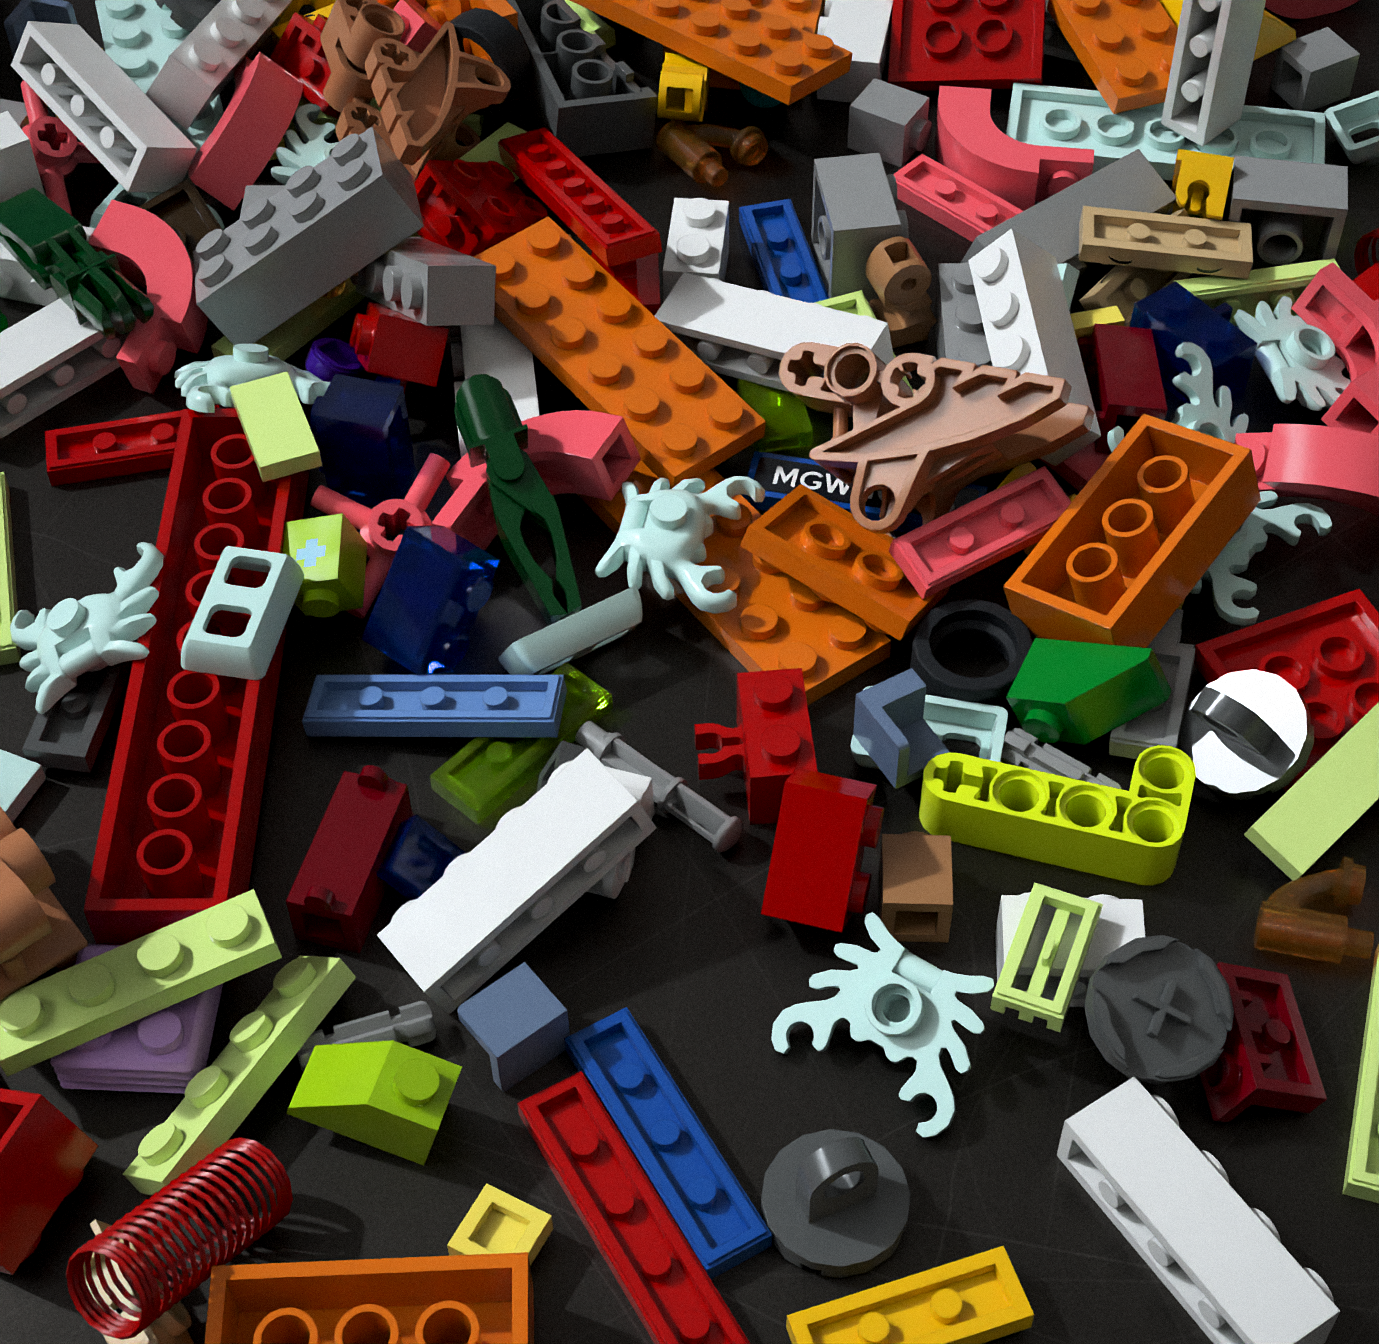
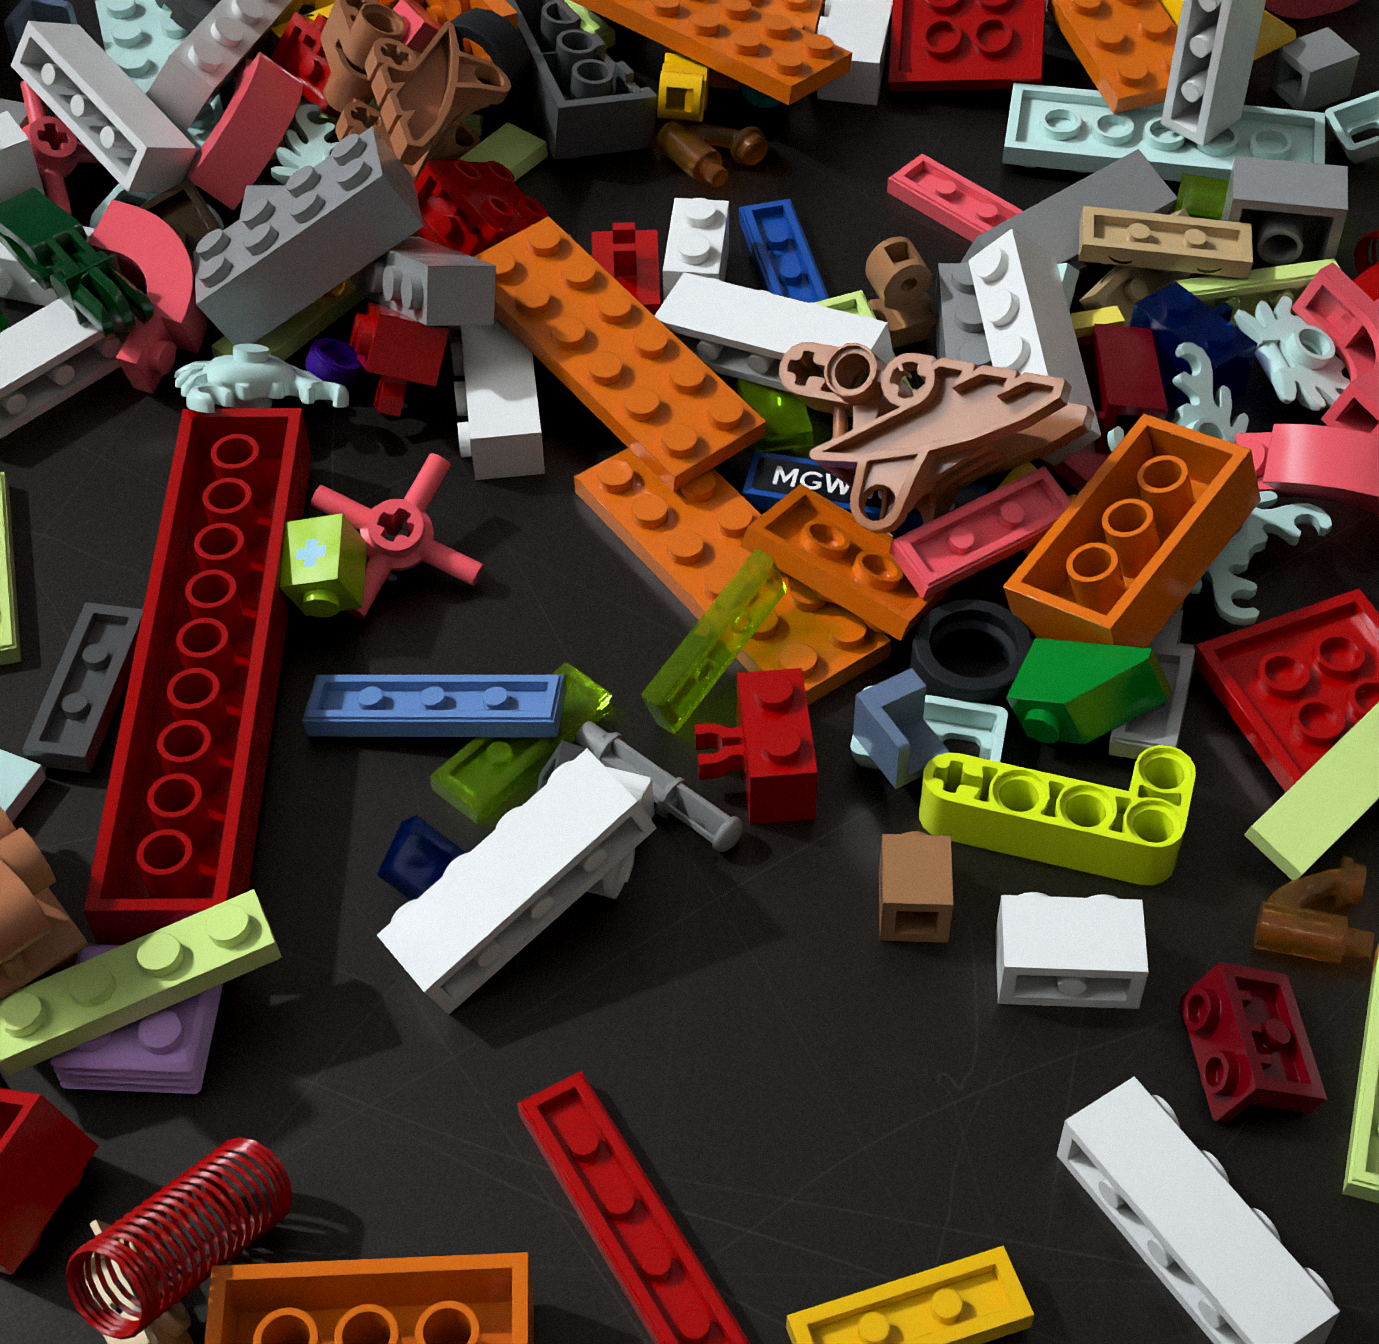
light aqua animal [10,542,164,714] -> none
red tile [45,405,220,486] -> none
yellowish green plate [123,955,356,1201] -> none
light aqua piece [181,546,304,680] -> none
yellowish green tile [229,371,322,482] -> none
dark red brick [286,765,414,953] -> none
lime slope [287,1040,462,1166] -> none
light grey axle [297,1001,436,1072] -> none
clear blue brick [310,374,416,507] -> none
clear blue brick [361,526,500,675] -> none
coral arch [431,410,641,561] -> none
light yellow plate [447,1183,553,1266] -> none
dark green arm [454,374,582,626] -> none
sand blue panel [457,962,570,1092] -> none
red tile [498,127,662,267] -> none
light aqua piece [498,585,643,675] -> none
blue tile [564,1007,772,1279] -> none
light aqua animal [595,476,765,614] -> none
red brick [761,768,884,933] -> none
dark grey tile [761,1129,911,1278] -> none
light aqua animal [771,912,994,1139] -> none
light grey brick [811,153,908,302] -> none
light grey brick [847,78,932,168] -> none
coral arch [935,86,1094,211] -> none
yellowish green tile [990,882,1103,1032] -> none
light grey axle [1000,728,1121,789] -> none
dark grey tile [1084,935,1234,1085] -> none
yellow hinge [1171,149,1234,220] -> none
tile [1181,669,1314,801] -> none
none -> clear neon green tile [640,548,787,734]

